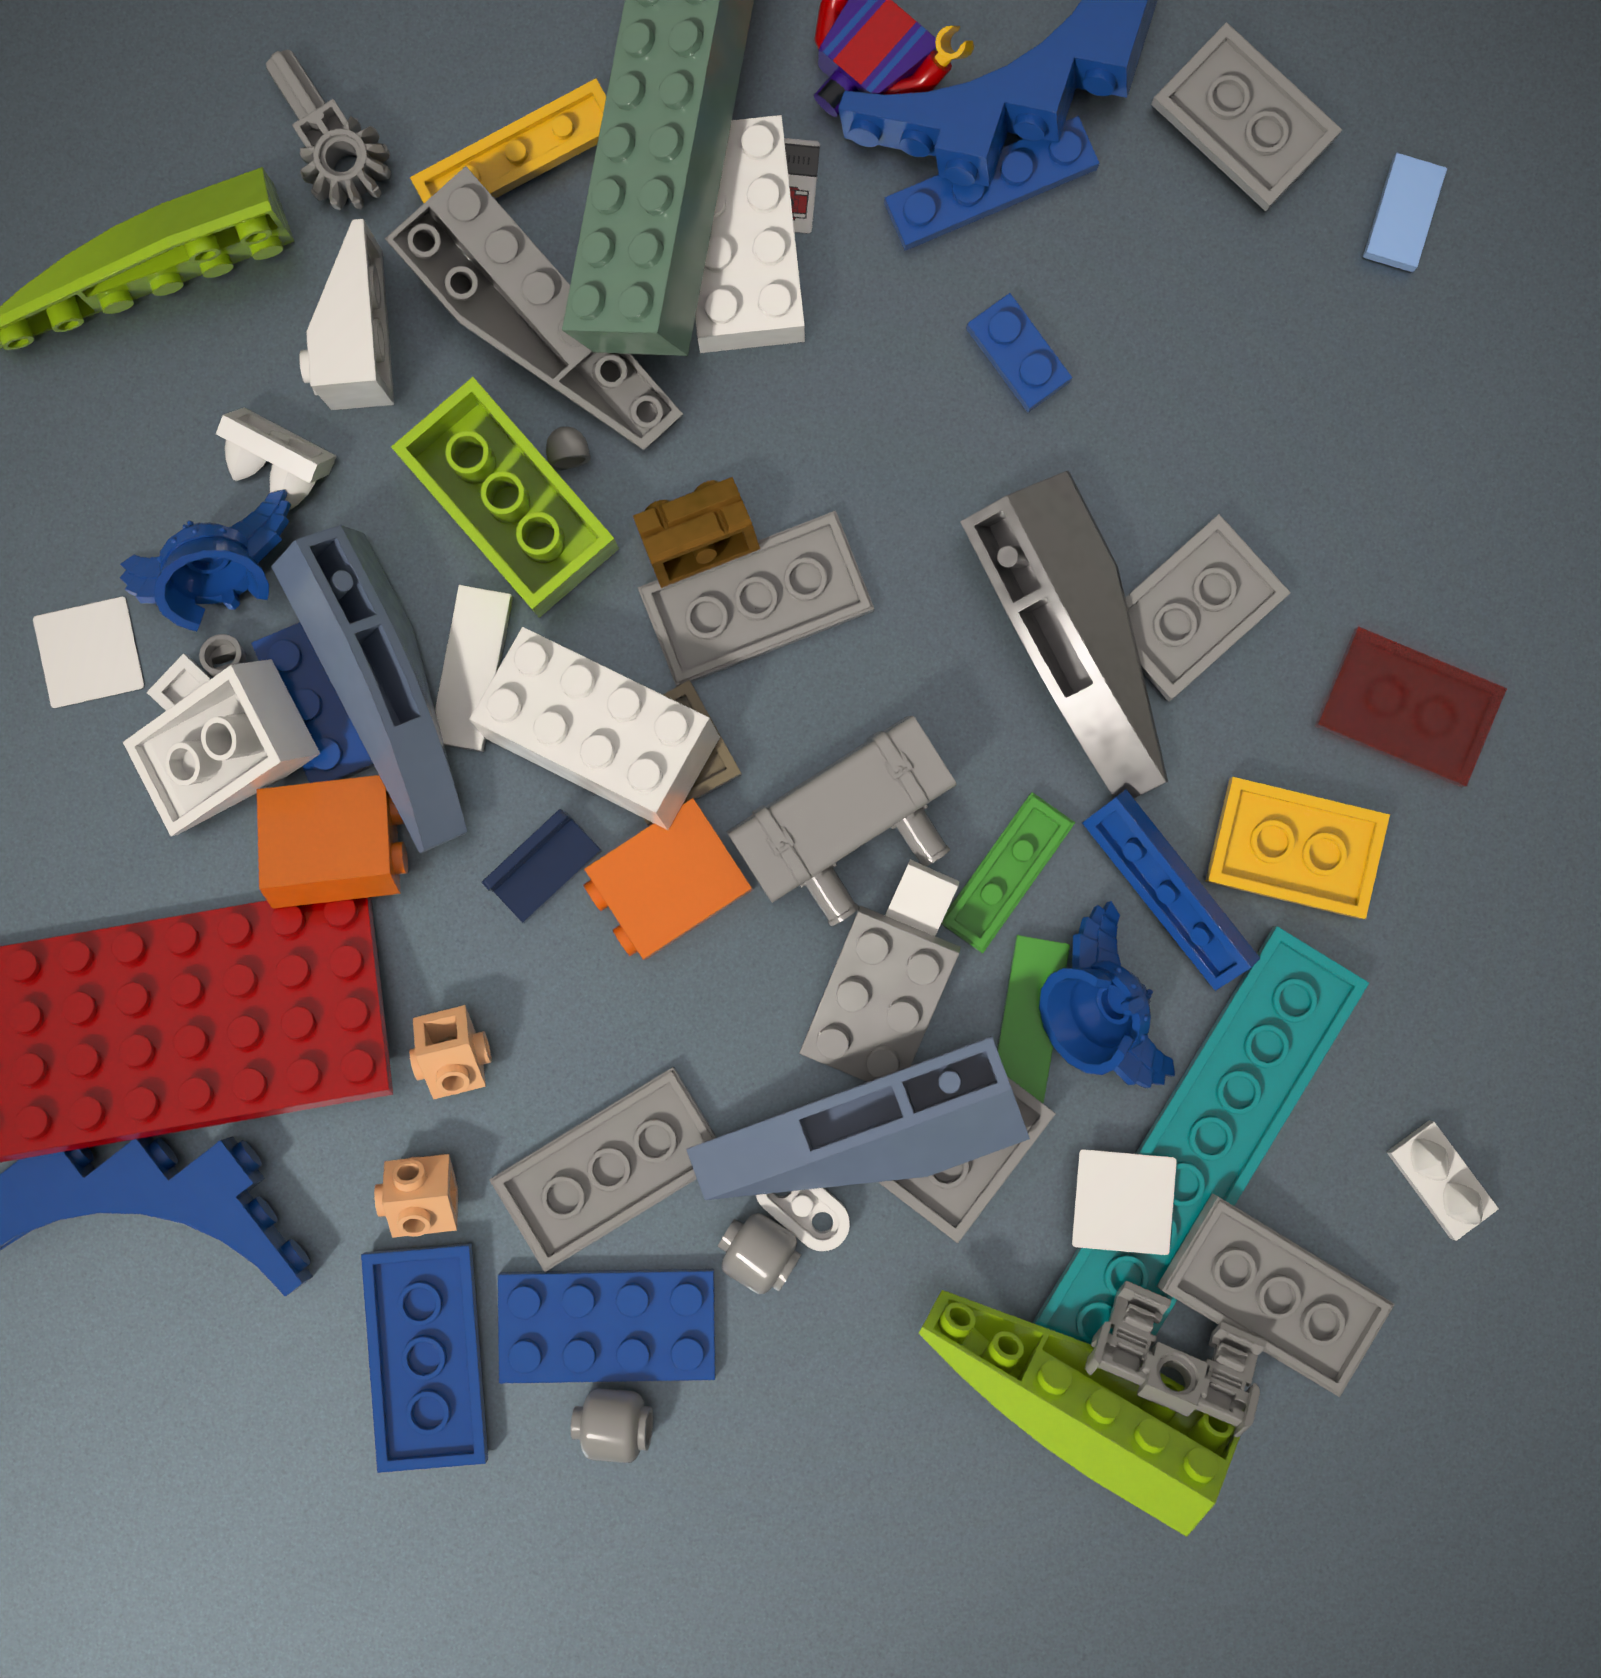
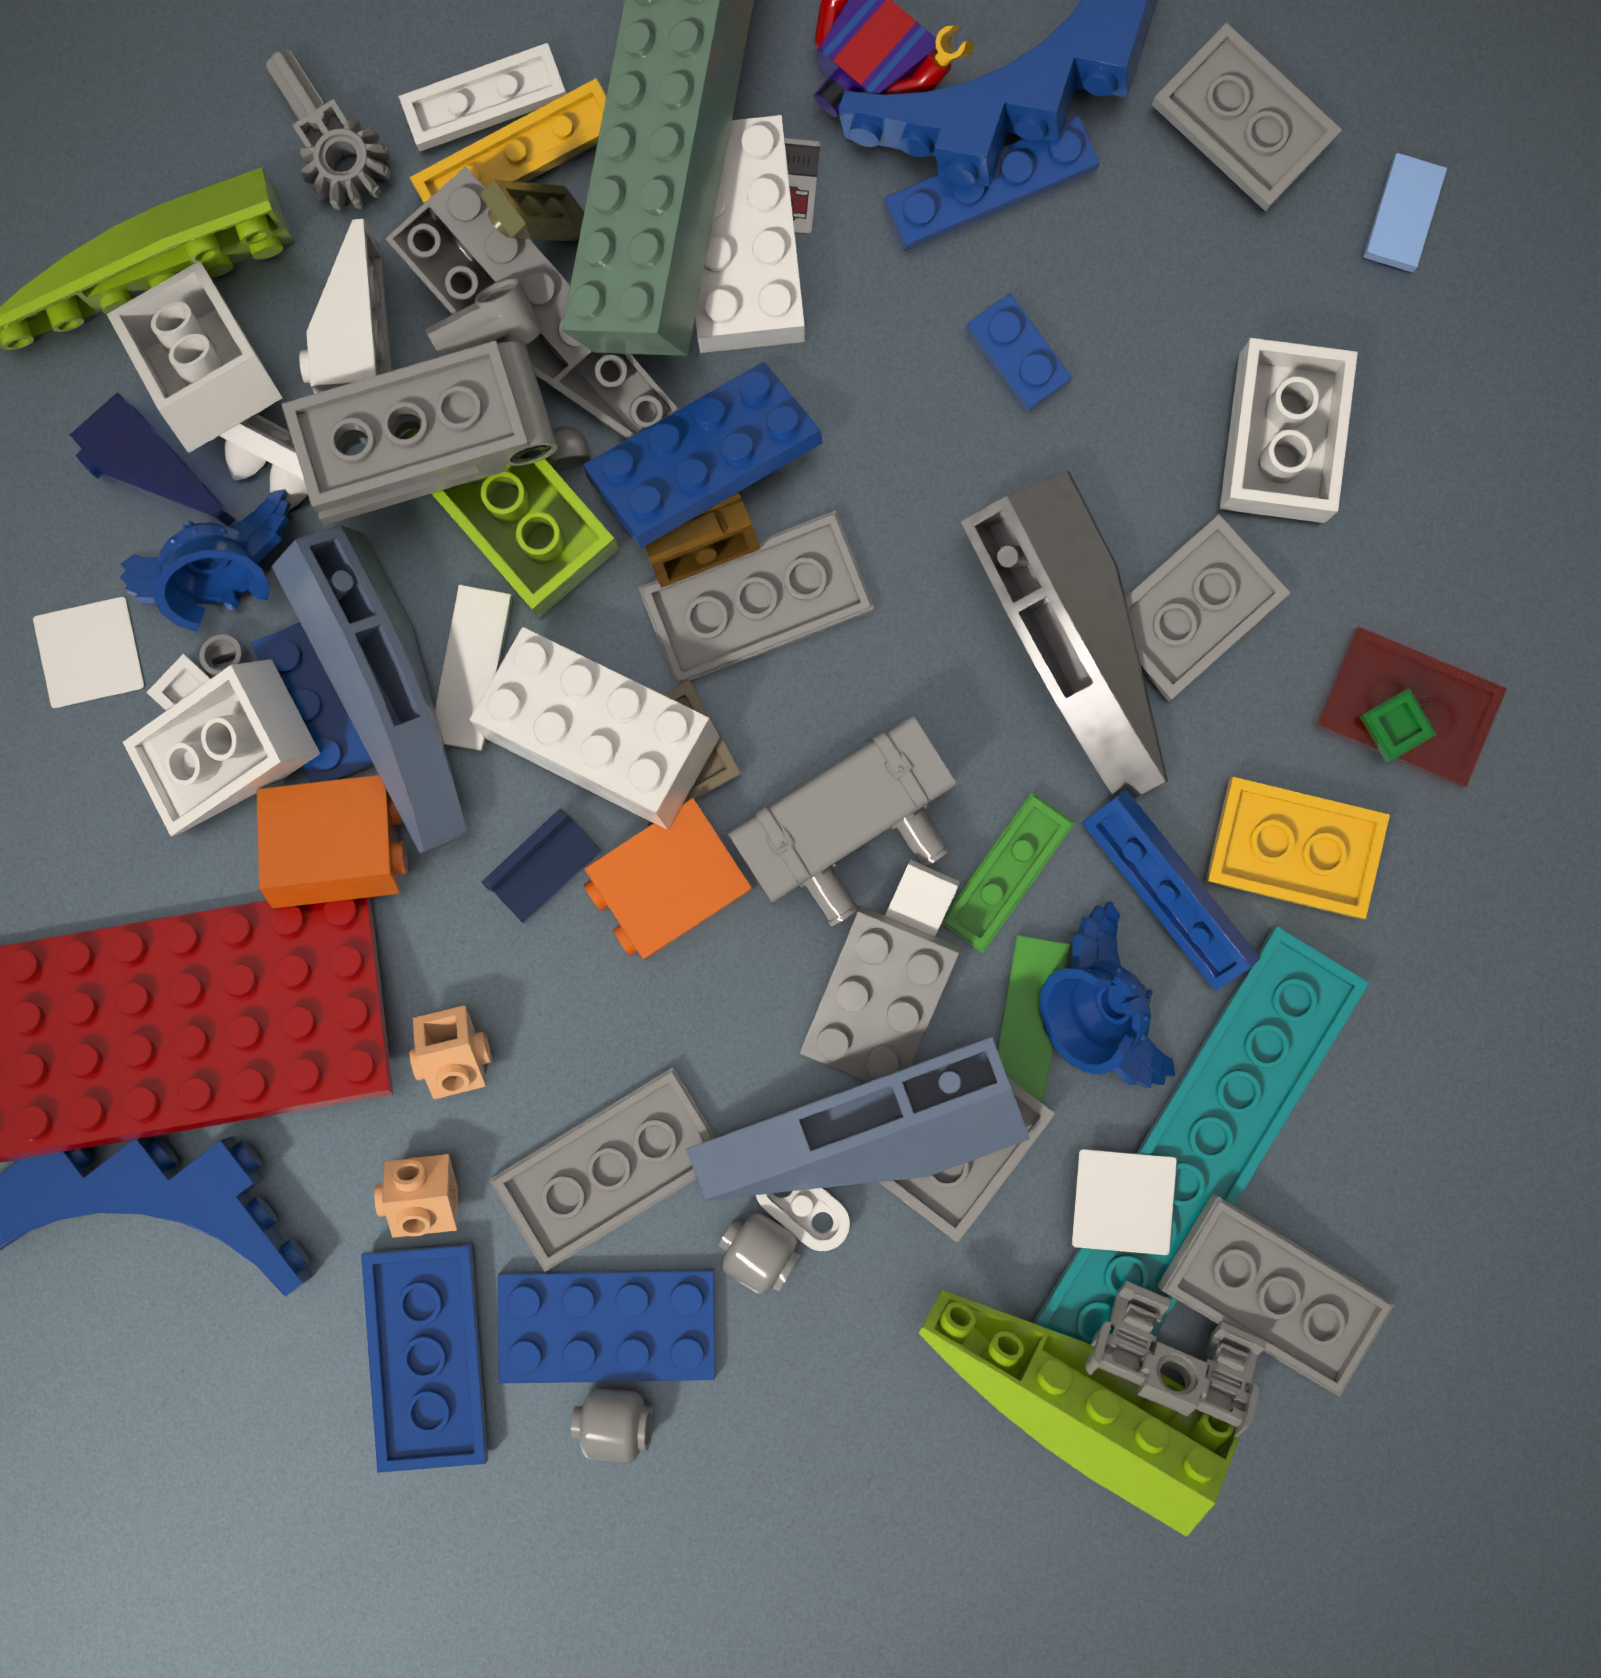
white tile [1387,1120,1499,1241] -> none
none -> clear blue slope [70,392,236,527]
none -> white brick [107,263,282,453]
none -> light grey hinge [282,340,558,525]
none -> white plate [399,43,566,152]
none -> light grey piece [424,278,542,357]
none -> olive plate [479,179,584,242]
none -> blue plate [583,362,823,549]
none -> white brick [1220,338,1358,523]
none -> green tile [1359,688,1437,762]

